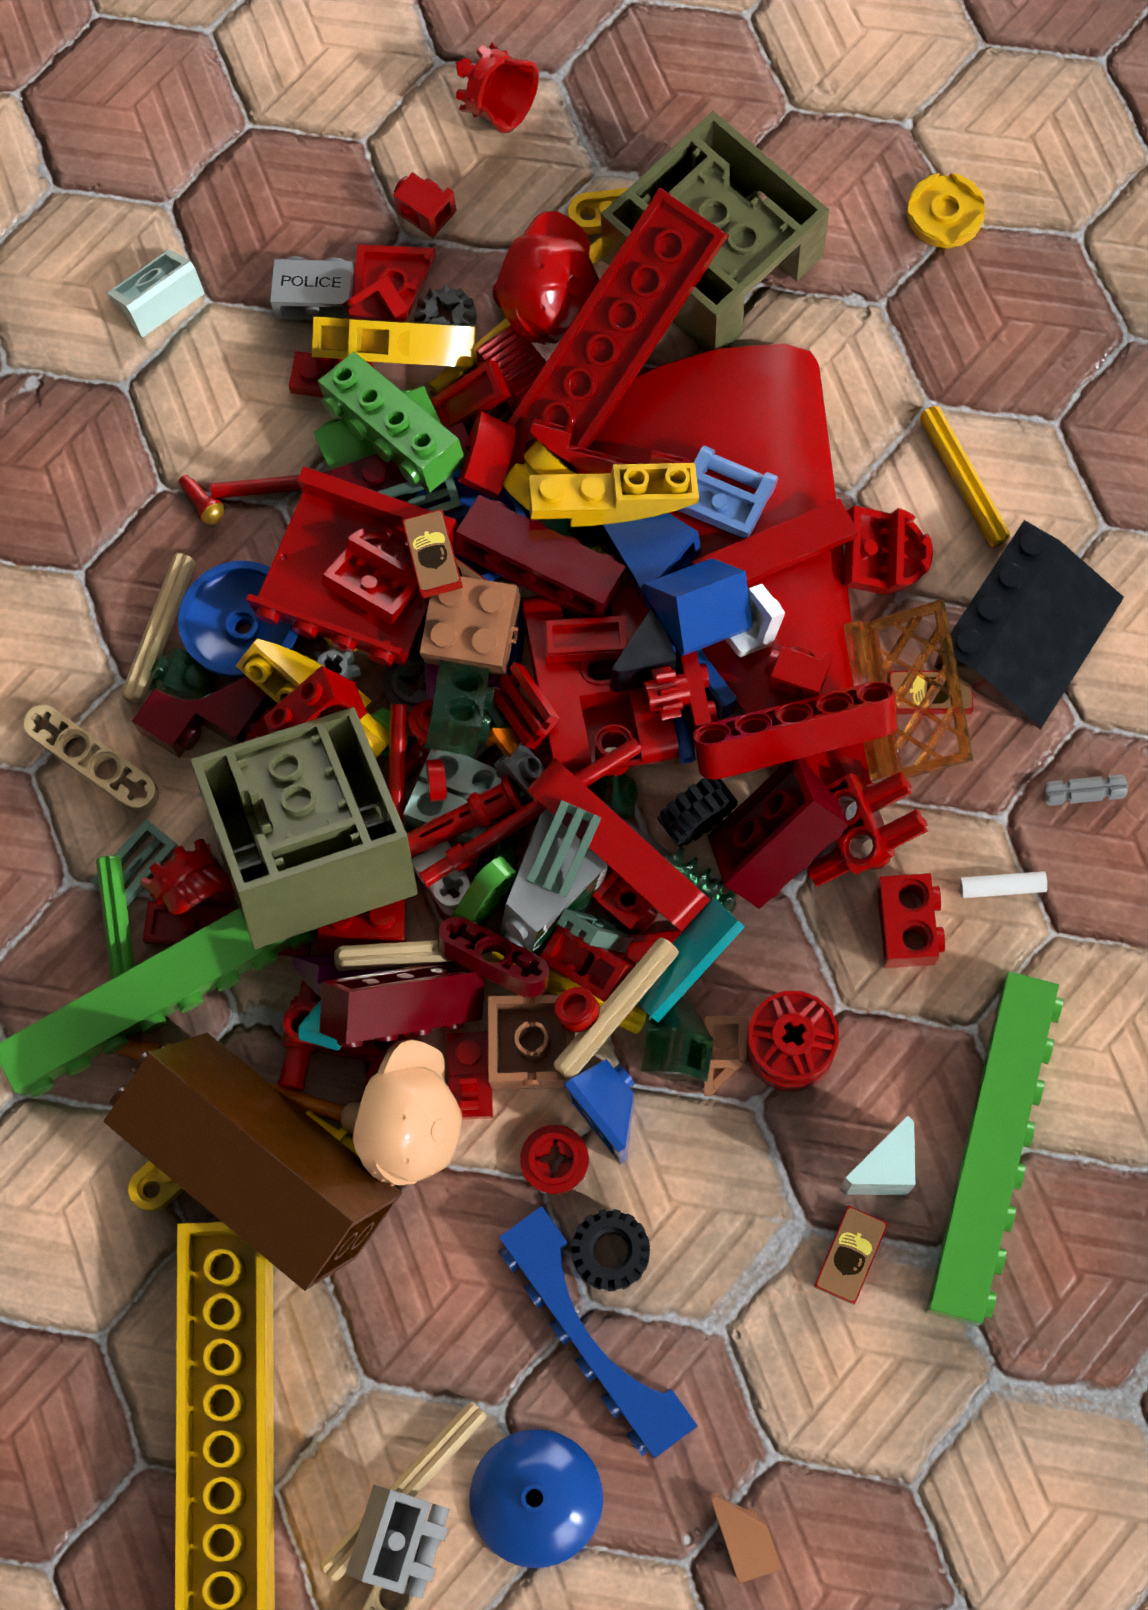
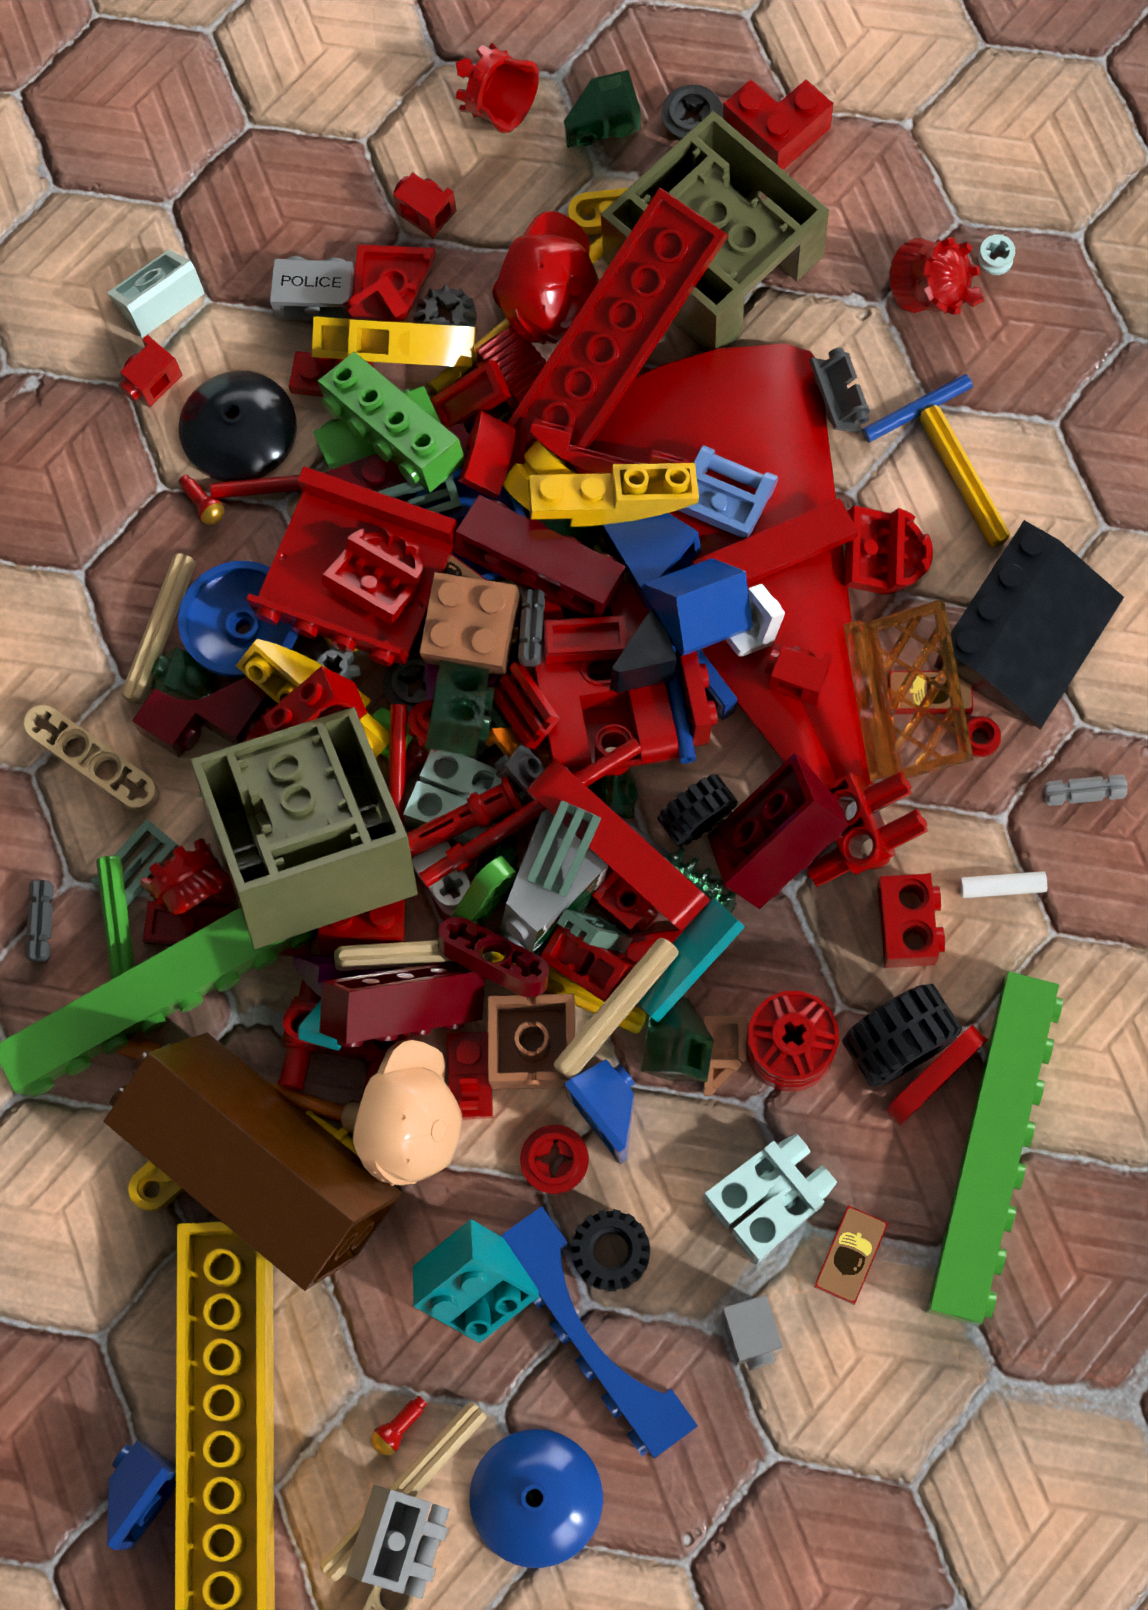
tile [402,509,463,599] -> none
red tile [426,759,447,802] -> none
red tile [554,987,600,1032] -> none
red gear [642,665,691,721] -> none
red beam [693,681,898,779] -> none
nougat slope [709,1492,782,1584] -> none
light aqua slope [840,1116,915,1195] -> none
yellow tile [907,173,985,249] -> none
none -> dark grey axle [25,880,54,962]
none -> blue slope [107,1441,176,1550]
none -> red brick [118,334,183,407]
none -> black dish [179,371,297,482]
none -> red piece [371,1395,428,1455]
none -> teal slope [413,1219,539,1343]
none -> dark grey axle [518,589,545,667]
none -> clear green slope [564,70,641,148]
none -> dark grey gear [662,85,723,141]
none -> light aqua hips [703,1133,837,1265]
none -> light grey brick [722,1295,783,1371]
none -> red brick [723,79,834,170]
none -> dark grey hinge [809,347,870,433]
none -> black tyre [842,984,962,1087]
none -> blue bar [862,374,973,443]
none -> red beam [884,1024,988,1126]
none -> red hair [889,237,984,315]
none -> red plate [959,716,1001,757]
none -> light aqua bush [978,234,1015,275]

